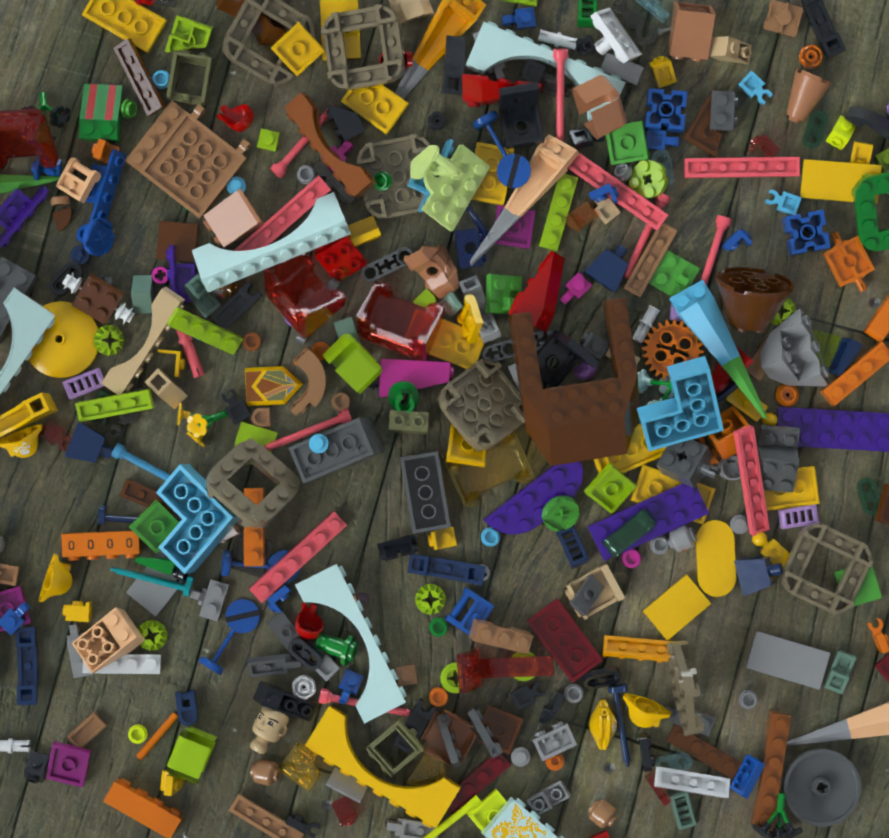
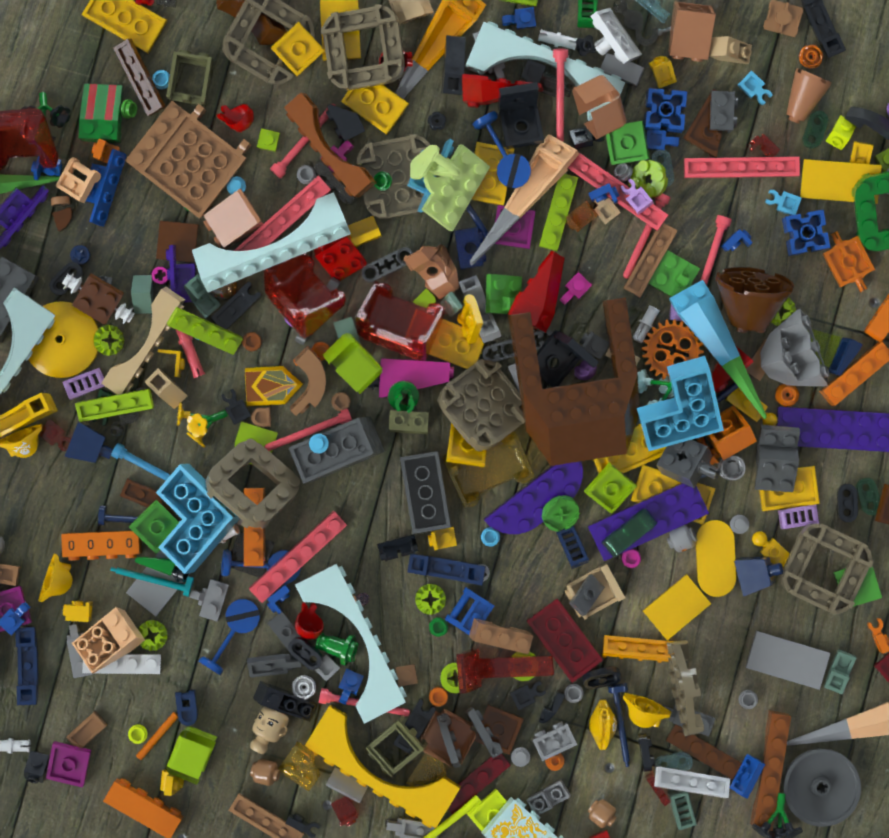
blue tile [76,218,114,257] -> none
lime slope [165,15,214,52] -> none
dark blue torso [584,244,628,293] -> none
light grey plate [650,535,669,555] -> none
coral plate [733,425,770,536] -> none
none -> lavender plate [621,179,653,215]
none -> black plate [837,484,858,522]

